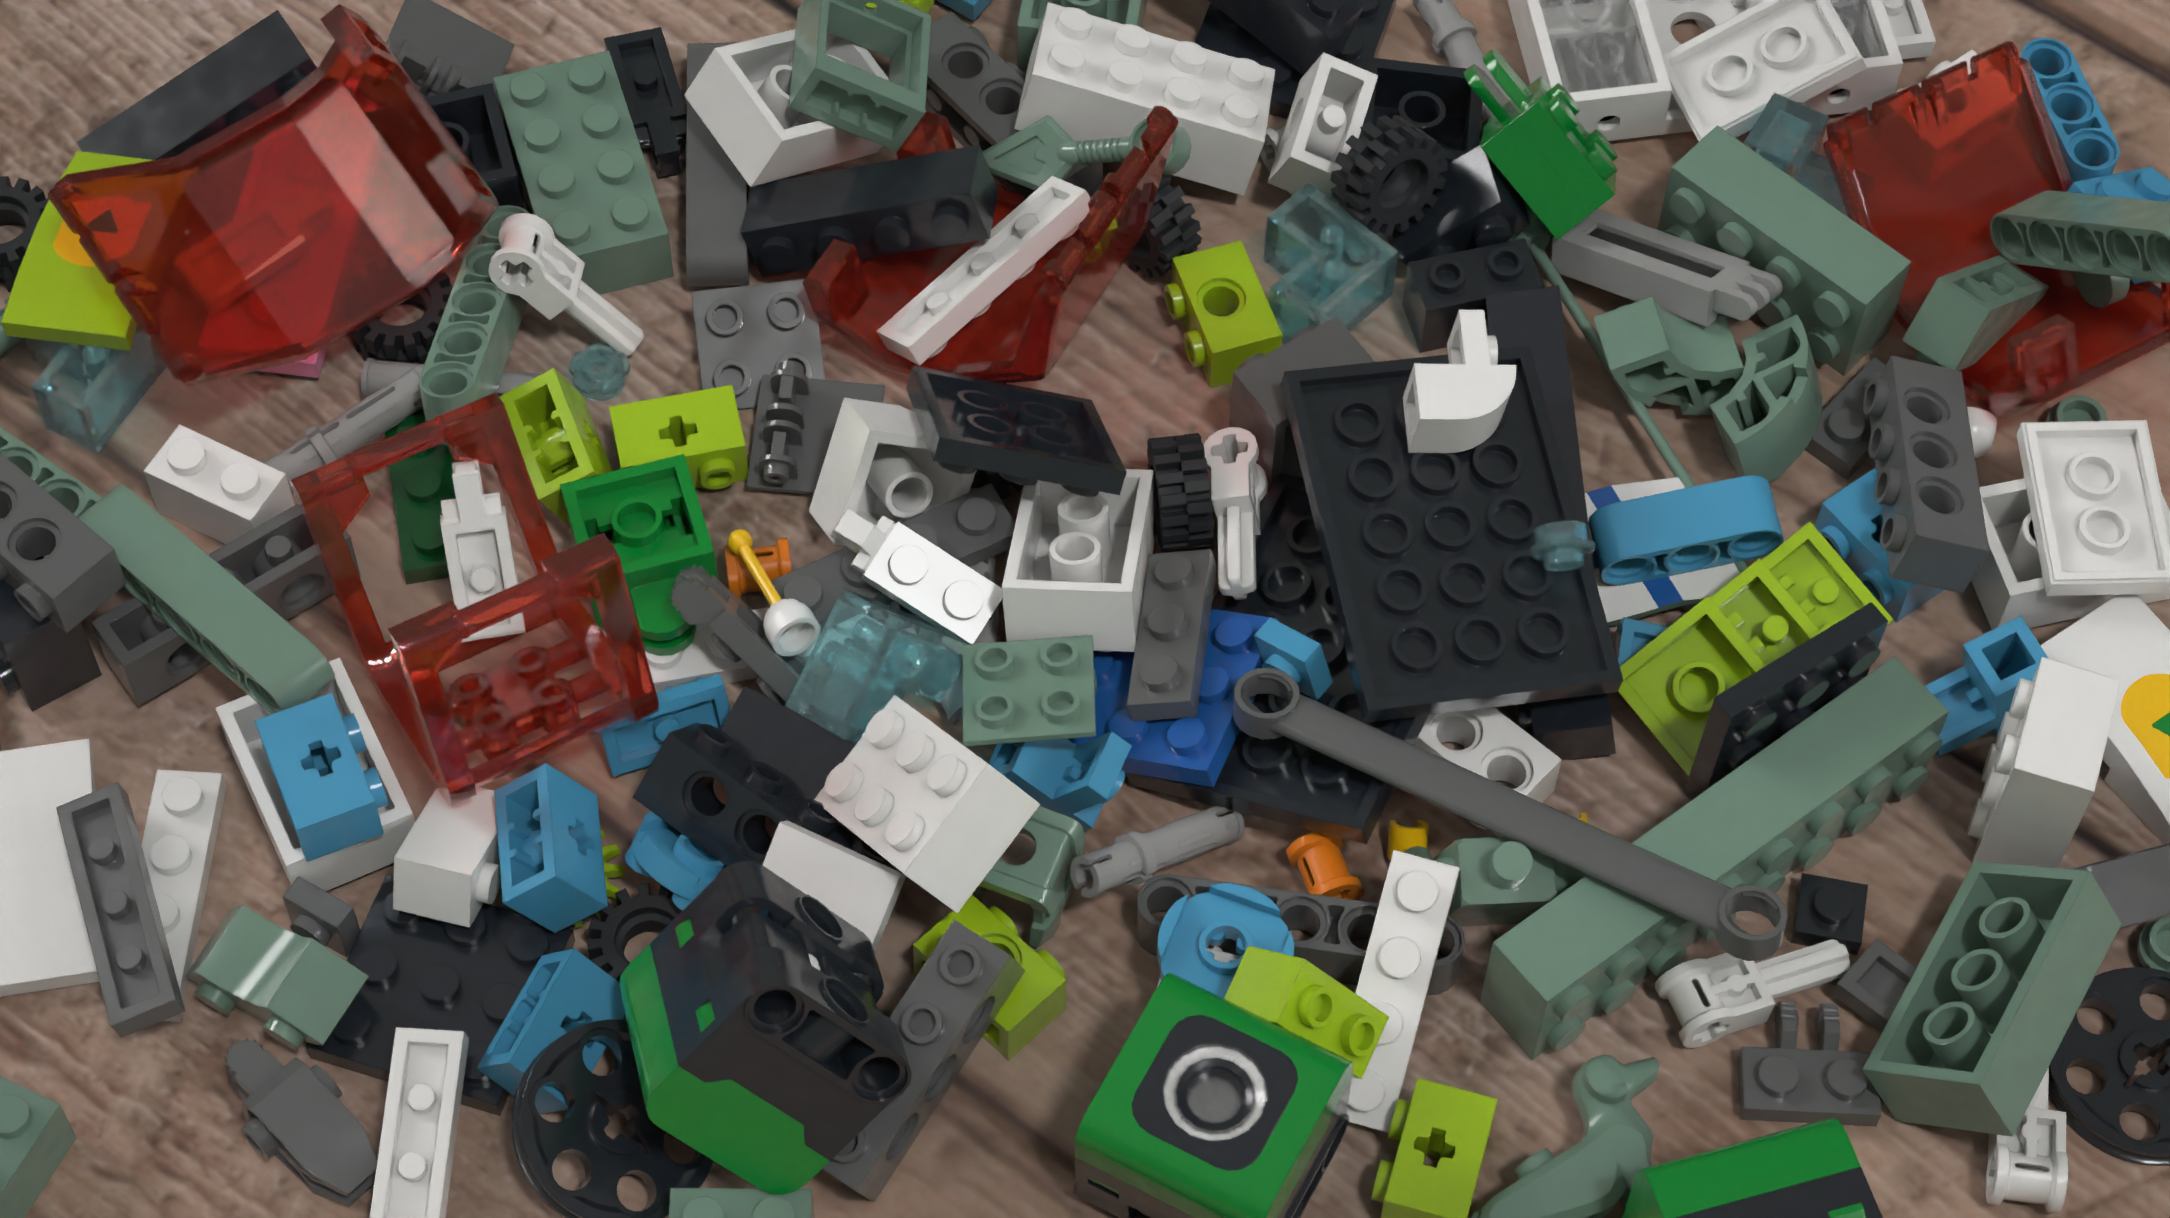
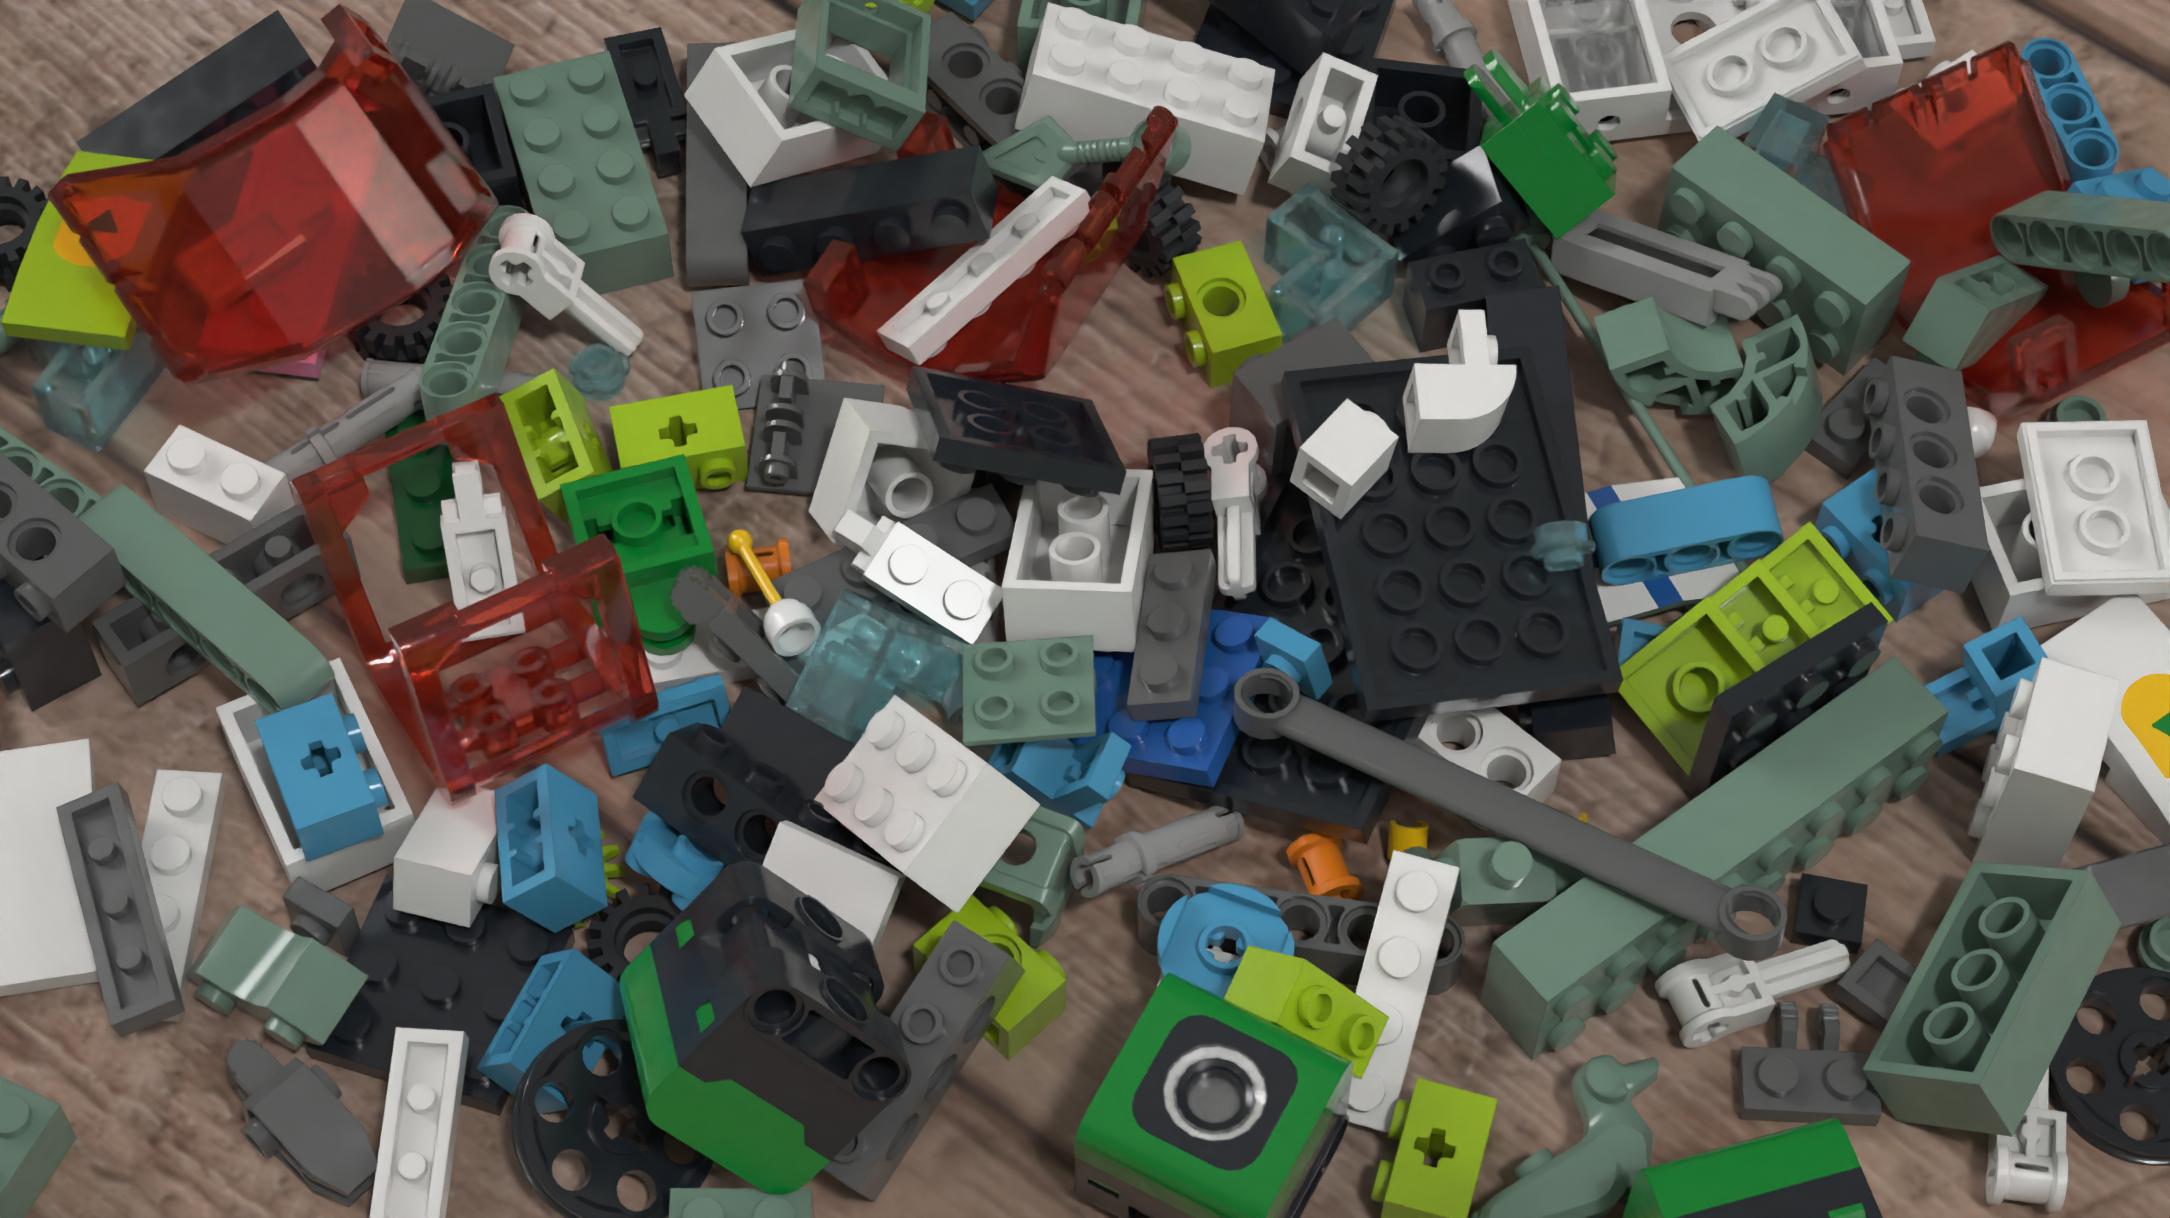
none -> white brick [1290,398,1399,519]

